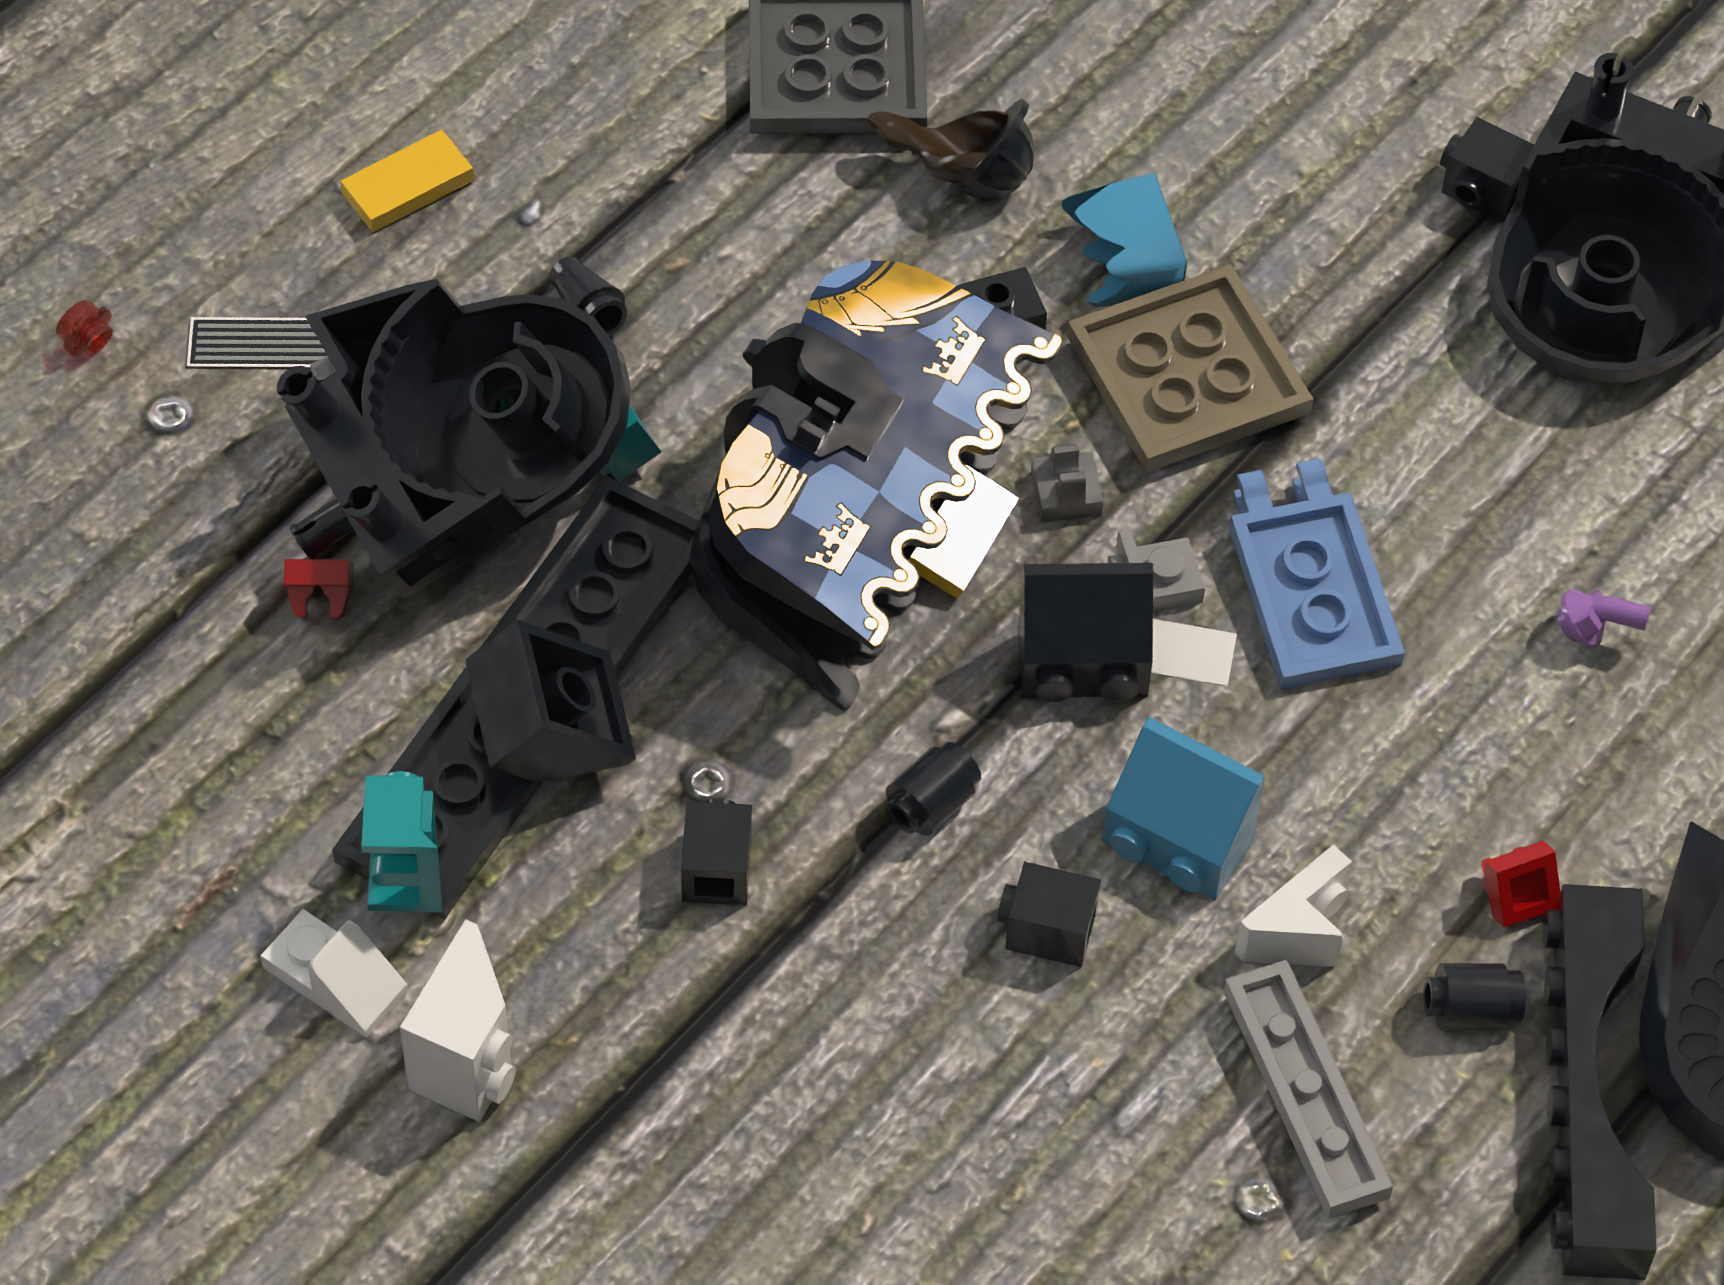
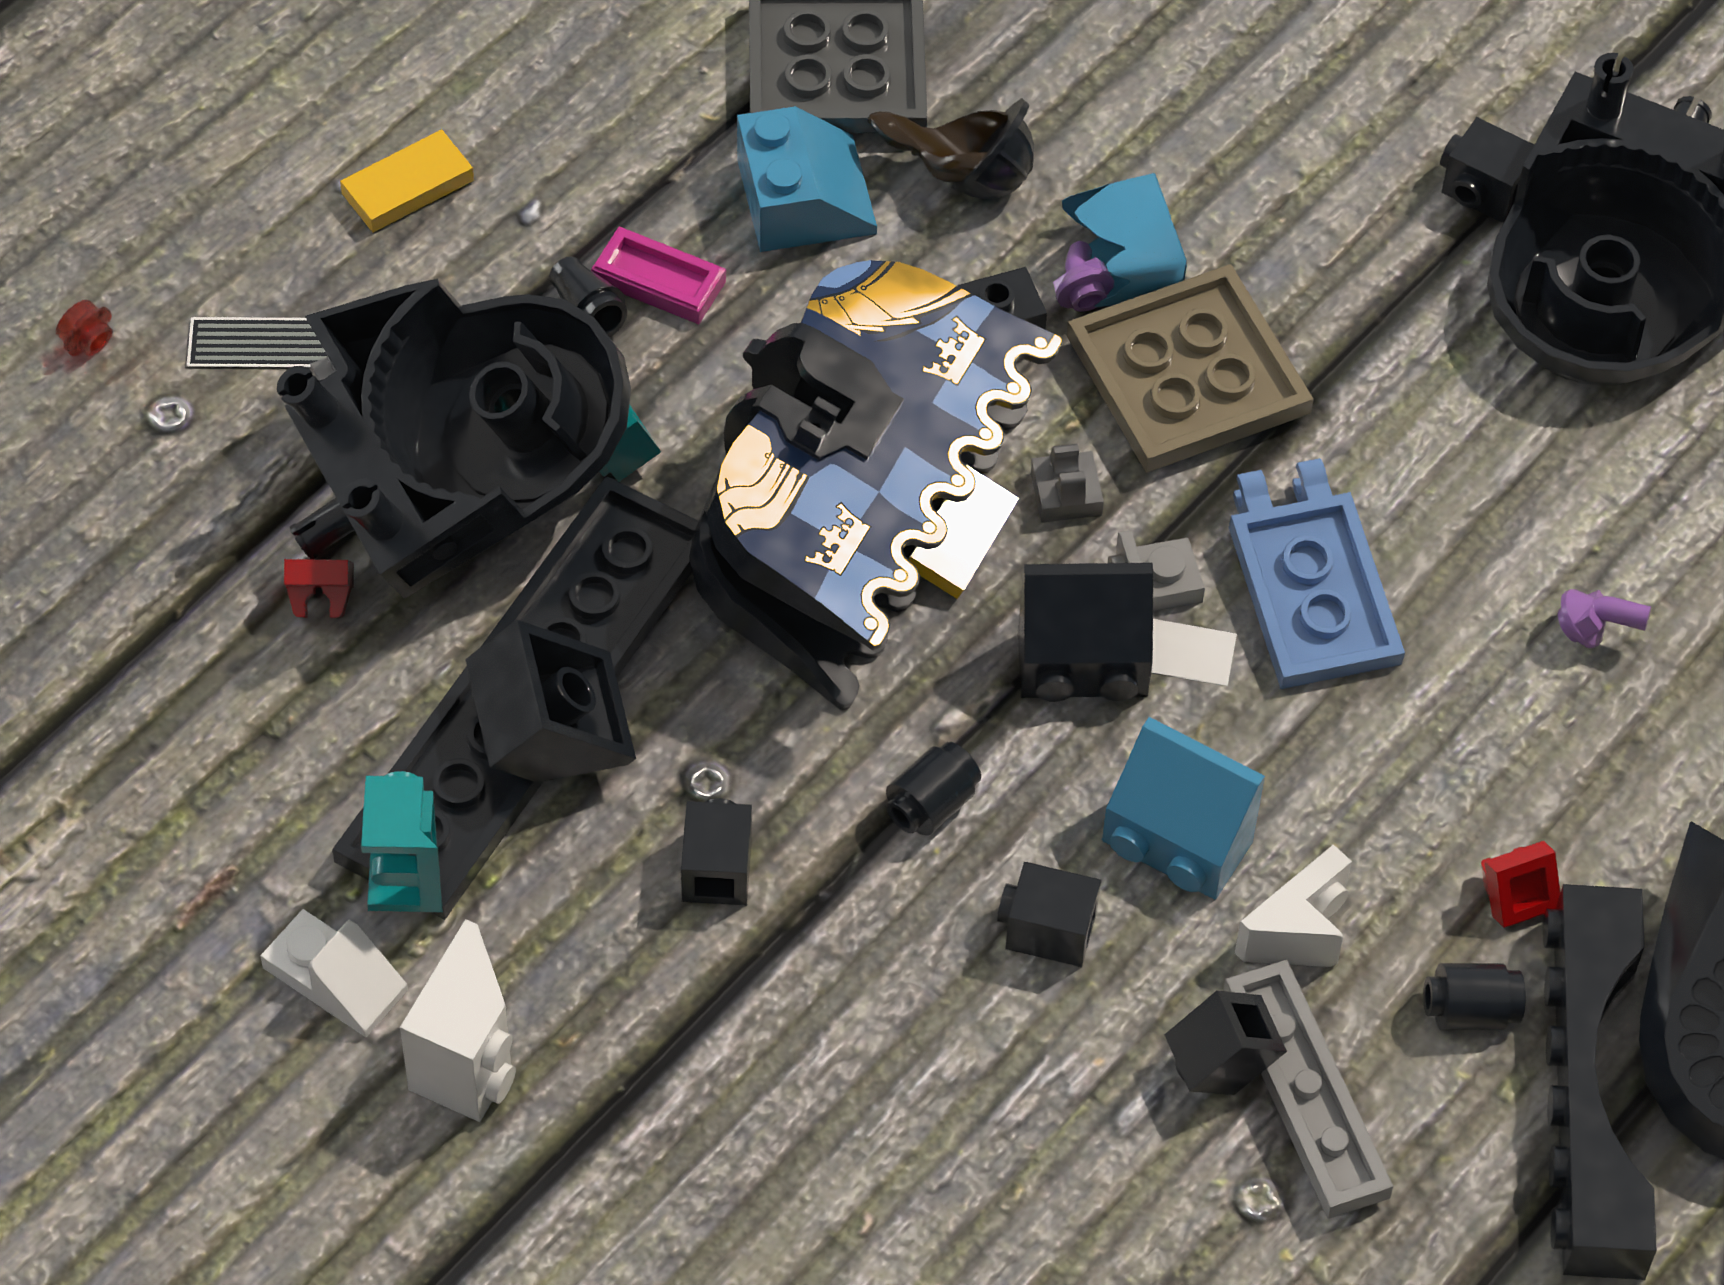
none -> dark pink tile [591,226,726,325]
none -> dark azure slope [737,106,877,252]
none -> medium lavender plate [1053,241,1114,312]
none -> black brick [1164,990,1287,1095]

